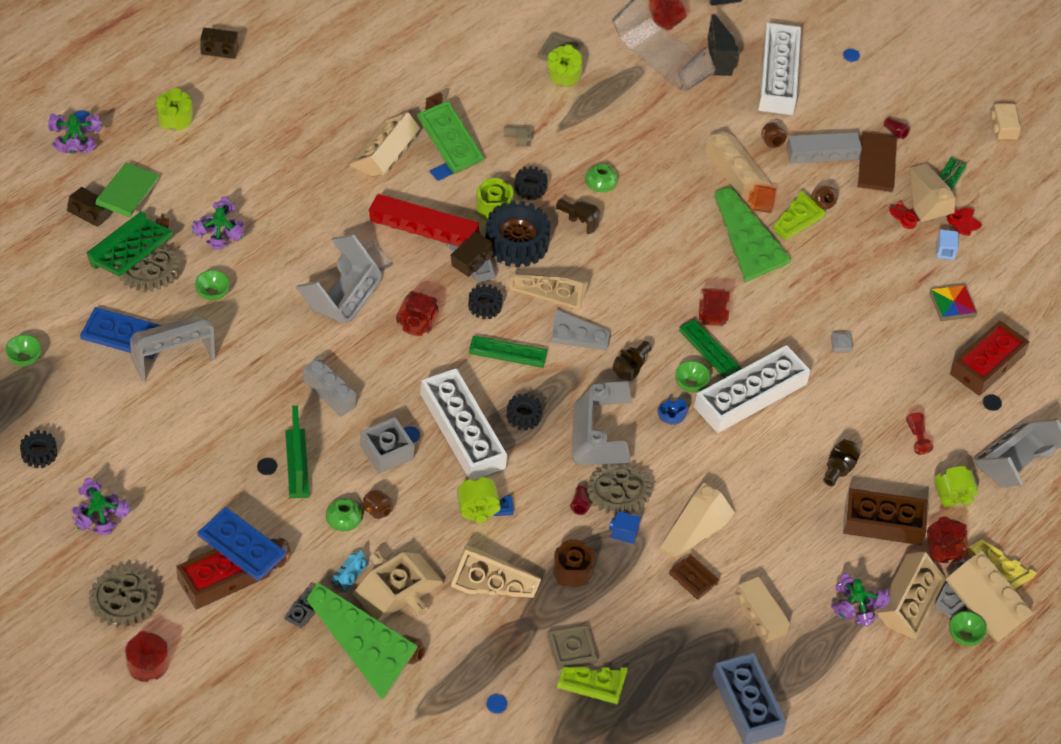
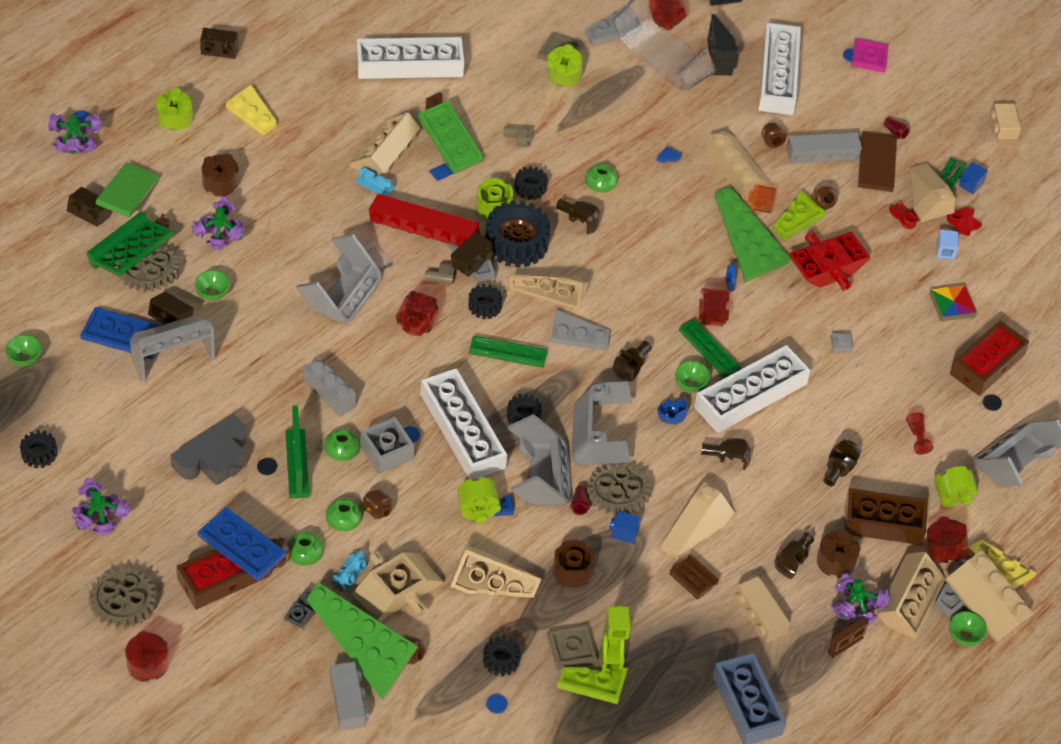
none -> dark brown brick [148,291,194,325]
none -> dark grey brick [170,414,247,485]
none -> reddish brown brick [202,154,239,197]
none -> light yellow wing [226,85,276,135]
none -> bright green piece [288,532,324,566]
none -> bright green piece [324,429,360,461]
none -> light grey brick [330,662,369,731]
none -> medium azure hinge [355,168,396,196]
none -> white brick [356,37,464,79]
none -> dark tan piece [425,262,454,284]
none -> black tyre [483,636,521,677]
none -> light grey windscreen [508,414,571,505]
none -> light grey wing [585,6,639,45]
none -> lime arch [600,605,630,670]
none -> blue tile [656,146,682,163]
none -> dark brown piece [701,438,751,470]
none -> blue tile [725,264,735,291]
none -> dark brown piece [774,532,814,579]
none -> red slope [788,231,870,291]
none -> reddish brown brick [817,529,861,578]
none -> reddish brown plate [828,617,869,658]
none -> dark pink tile [851,38,888,73]
none -> blue brick [959,162,988,195]

